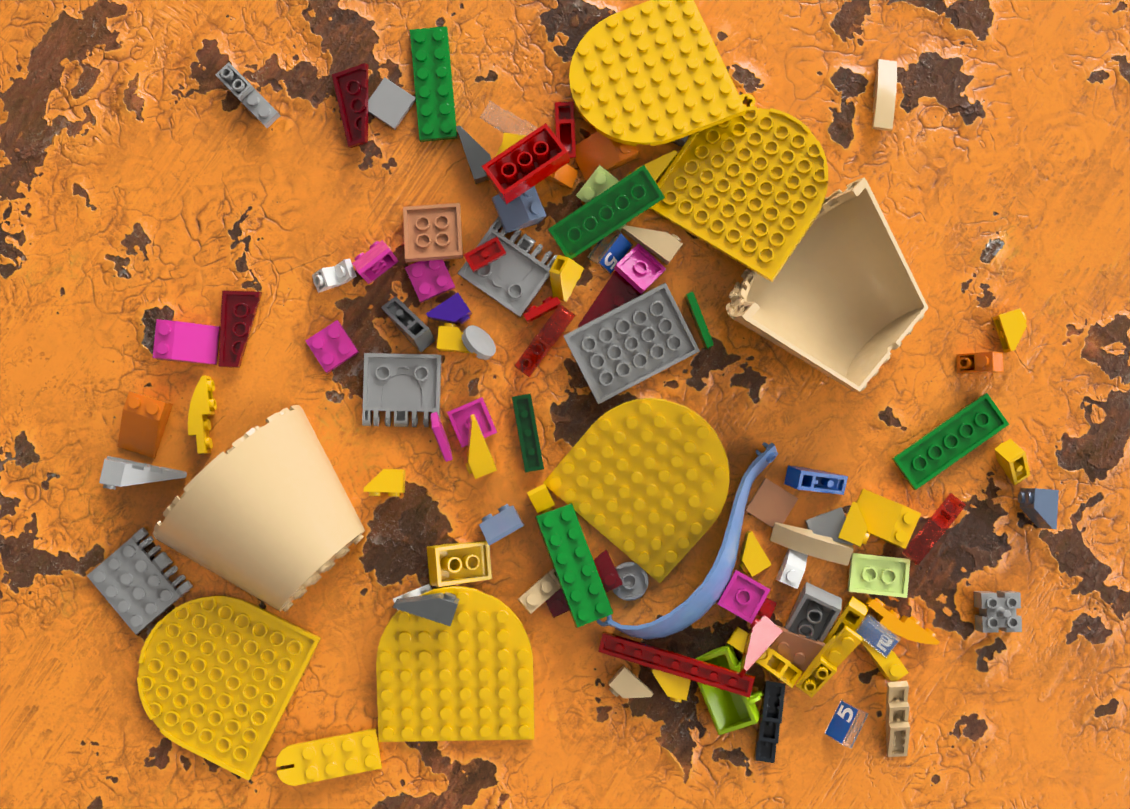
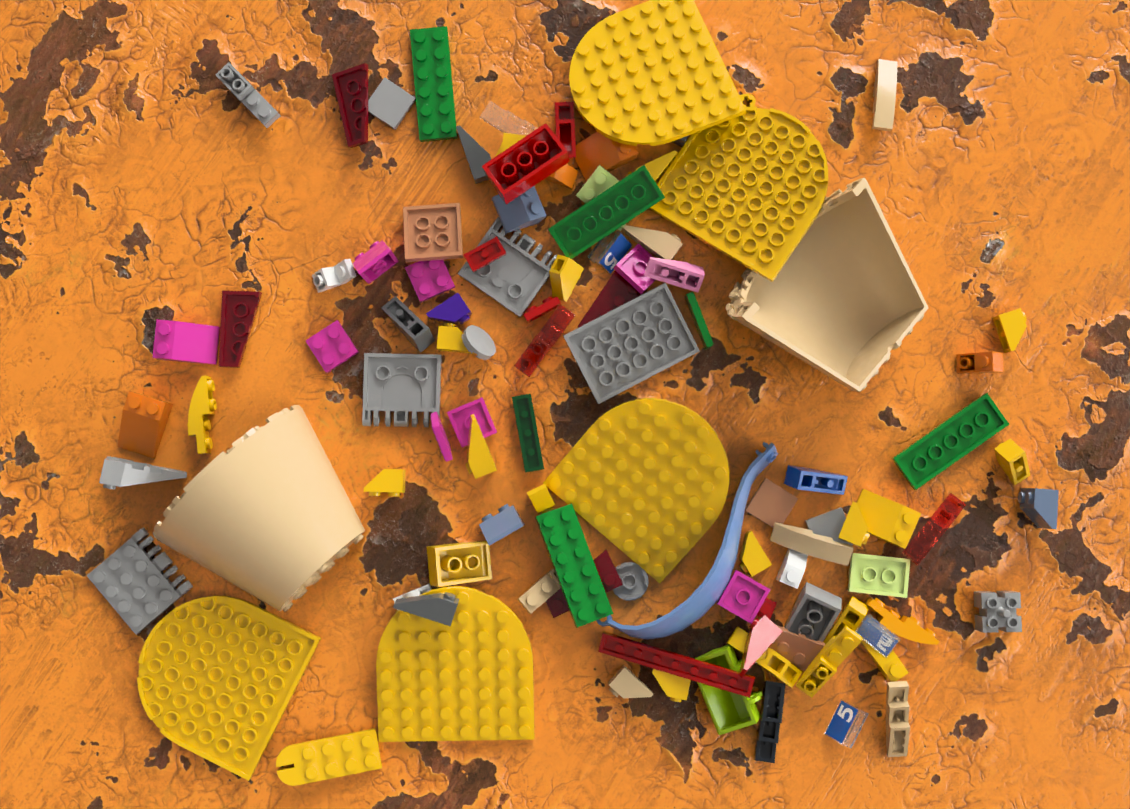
none -> bright pink slope [644,257,705,292]

